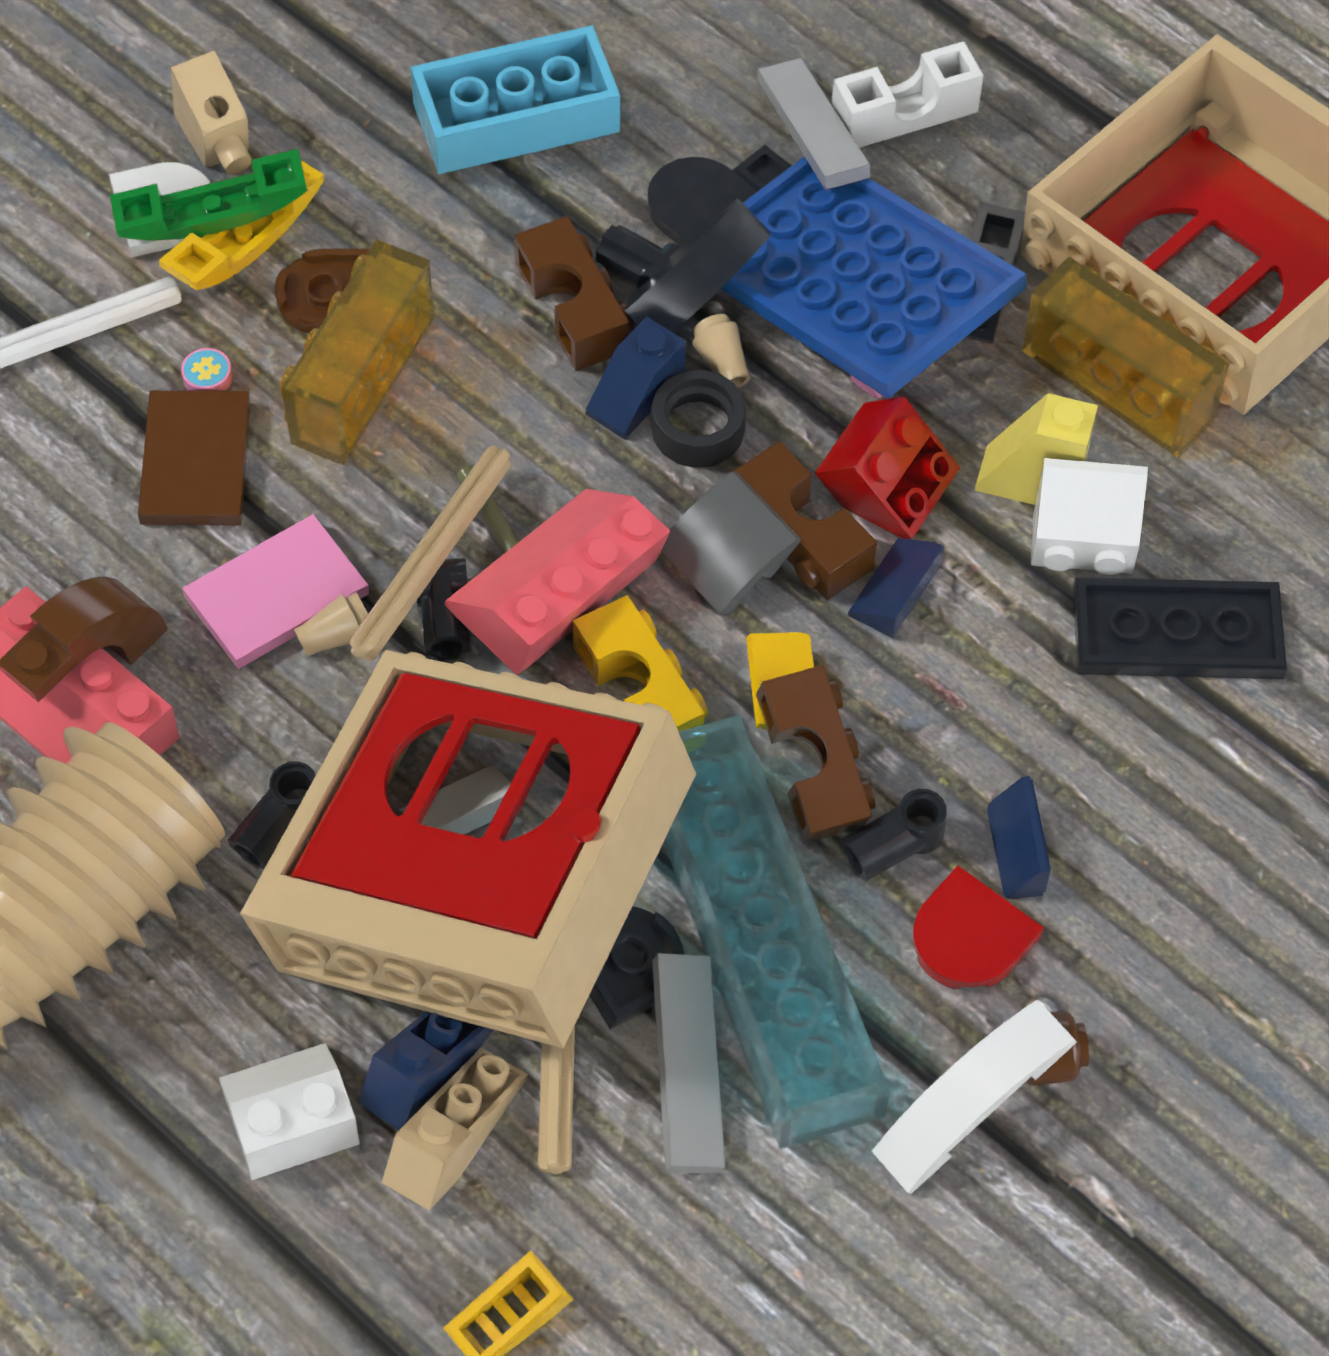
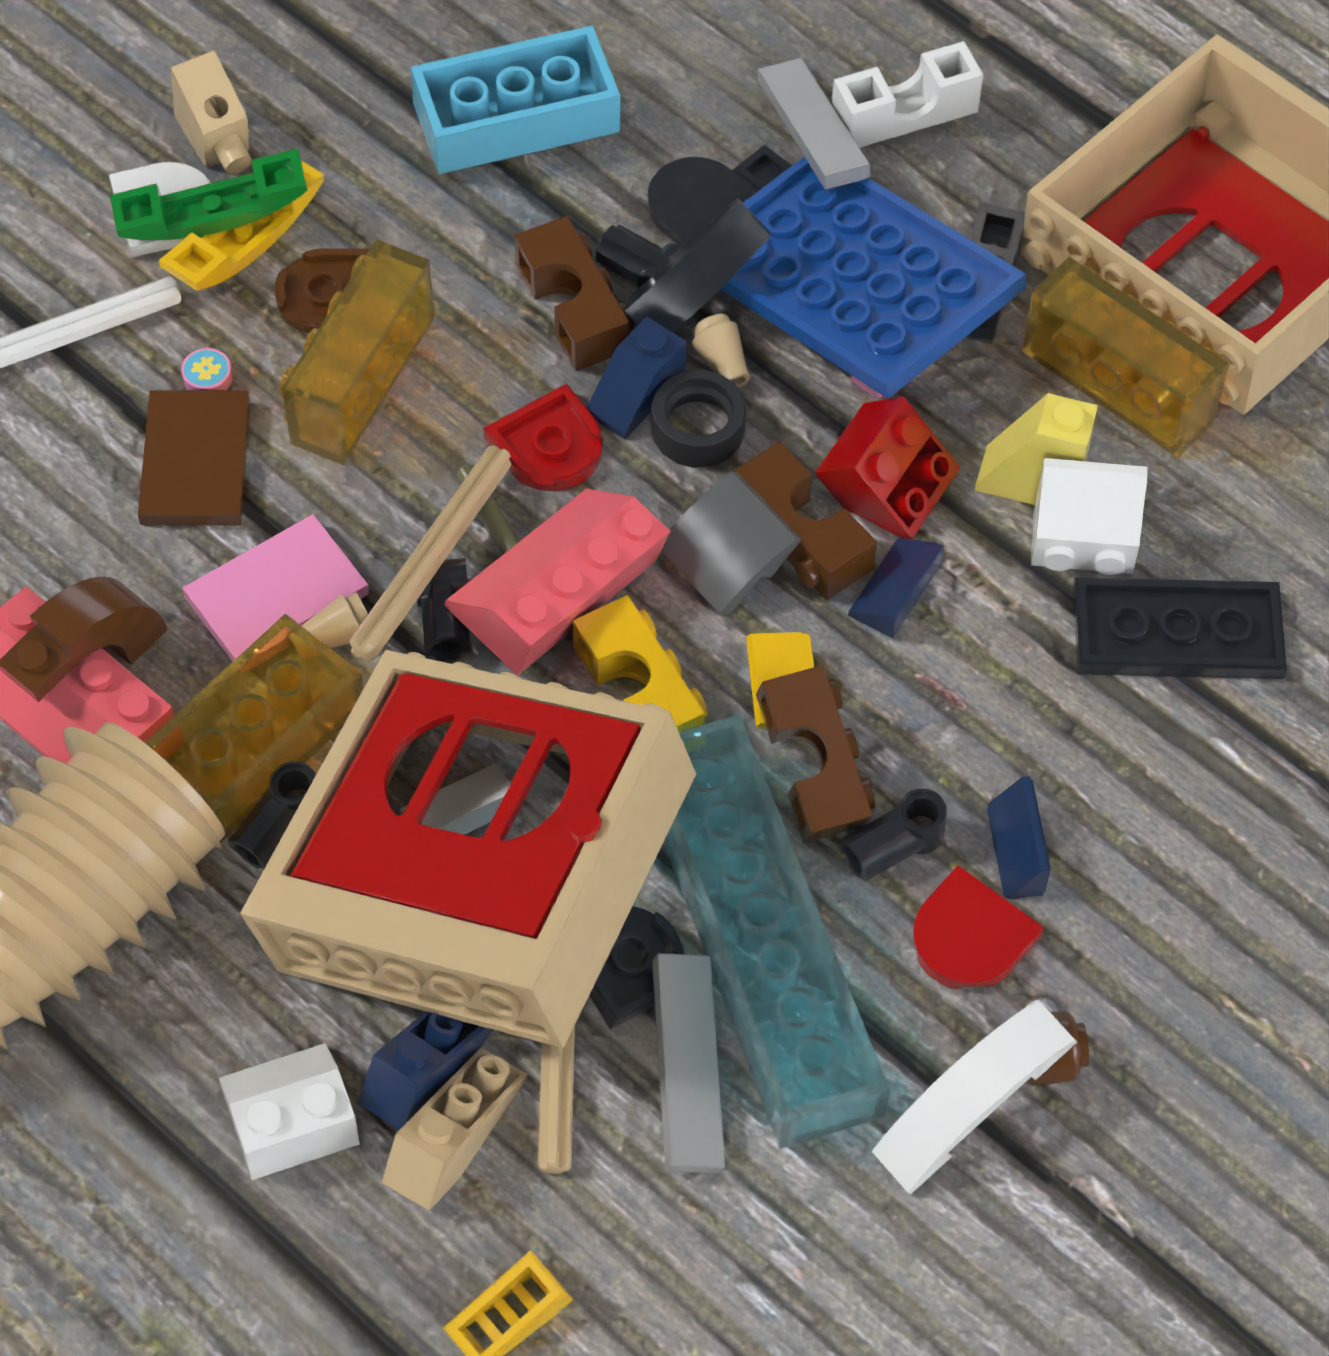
none -> clear yellow brick [145,614,364,843]
none -> red tile [483,383,602,491]

